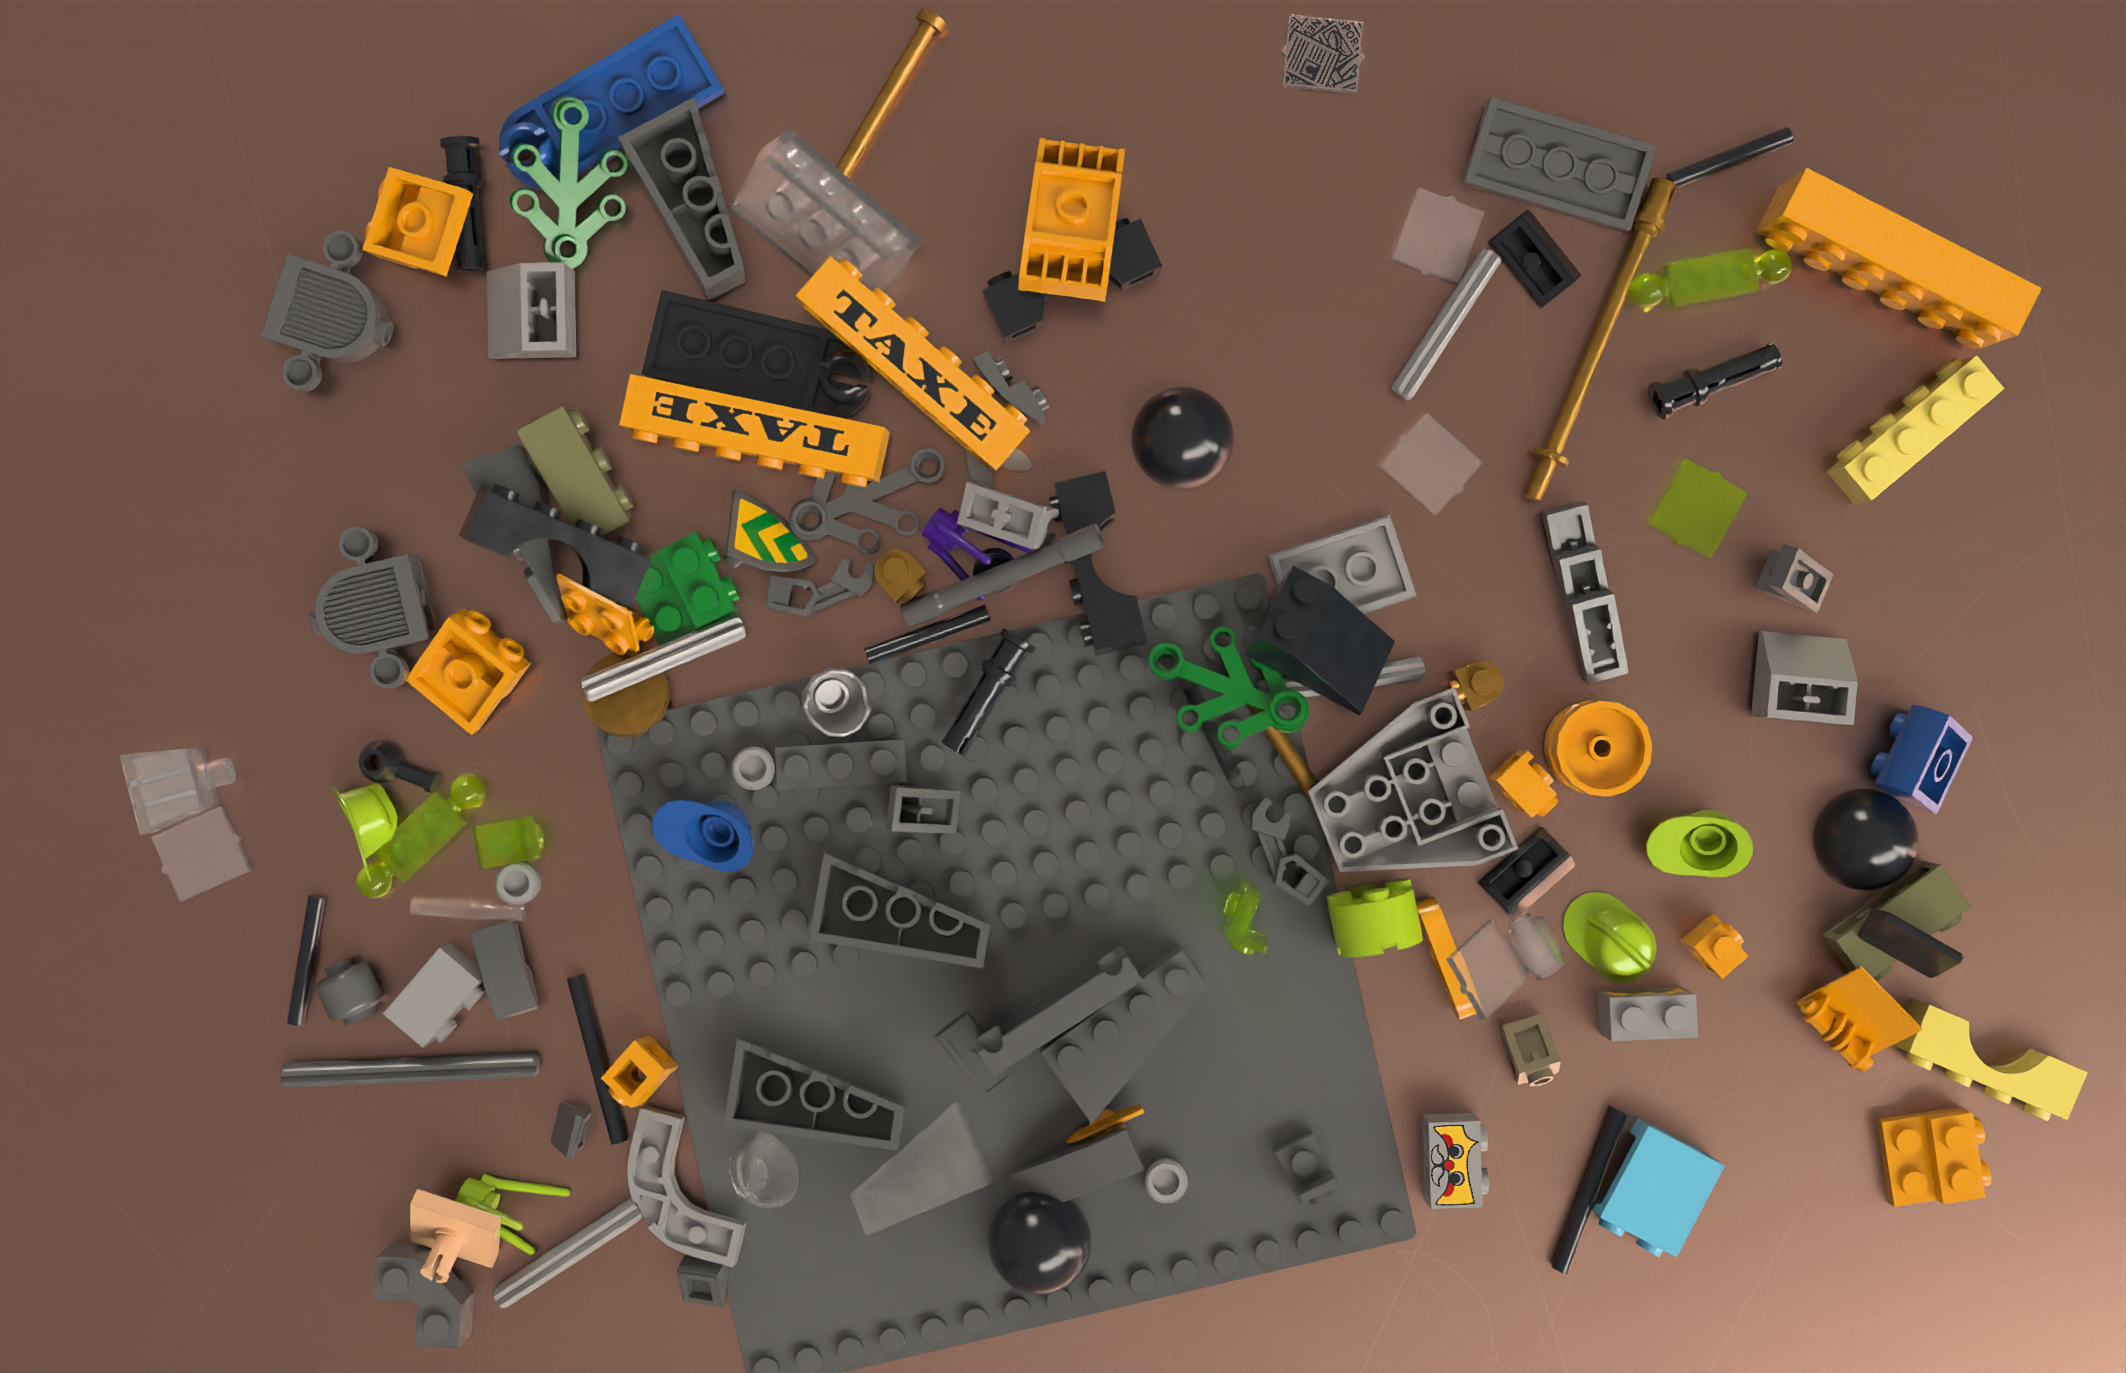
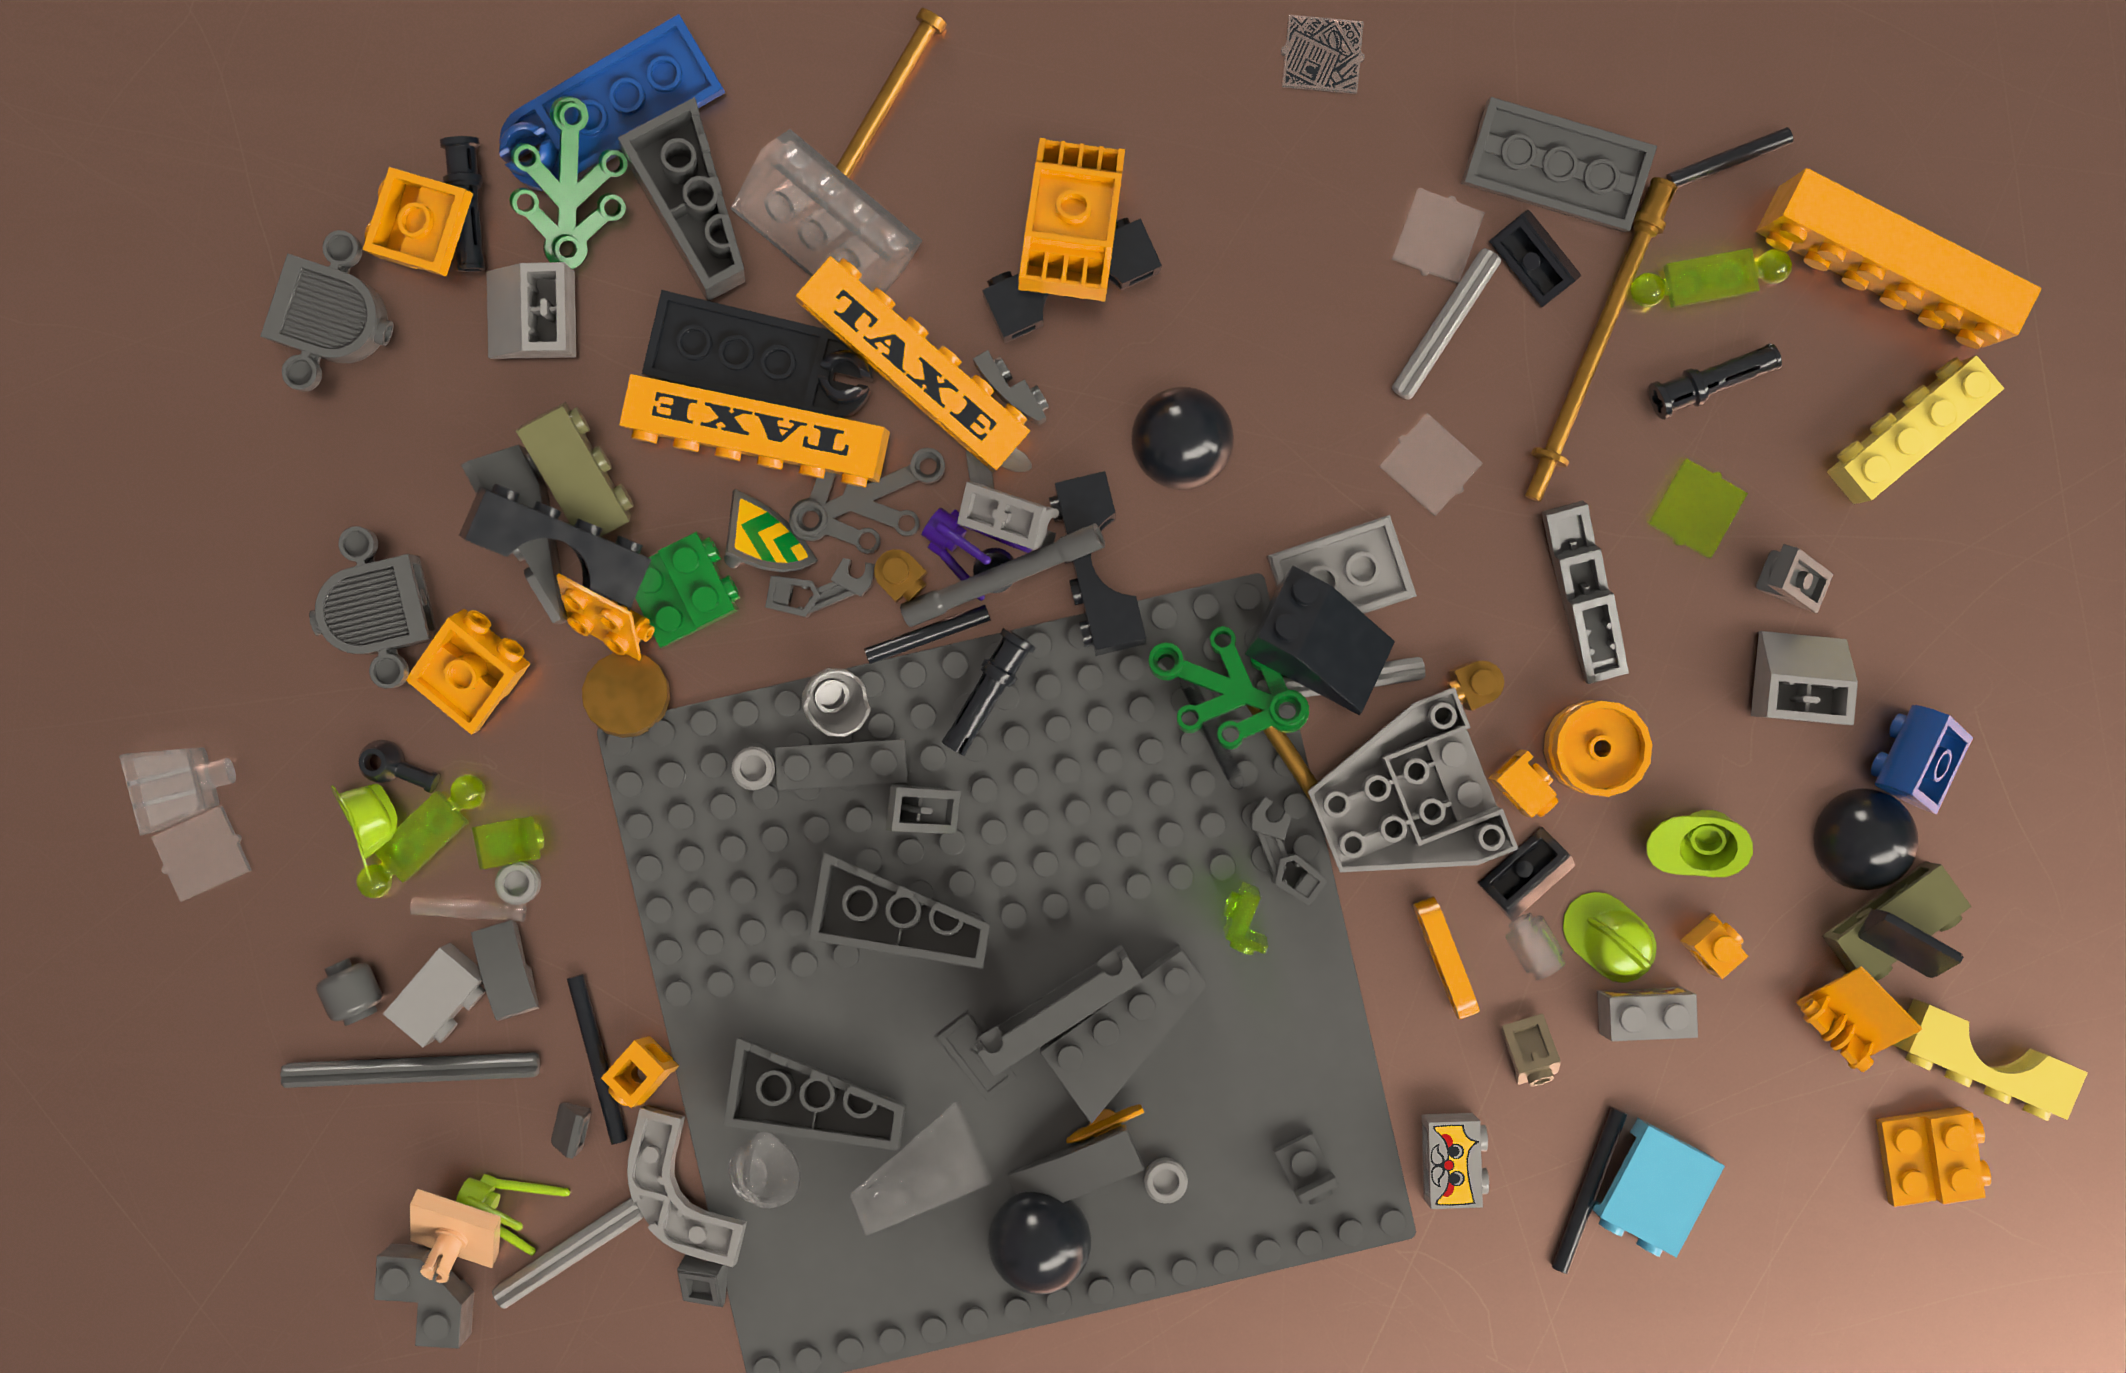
black bar [287,895,326,1026] -> none
light grey axle [580,615,746,702] -> none
blue piece [652,799,754,872] -> none
lime brick [1327,878,1423,958] -> none
clear piece [1446,919,1528,1020] -> none

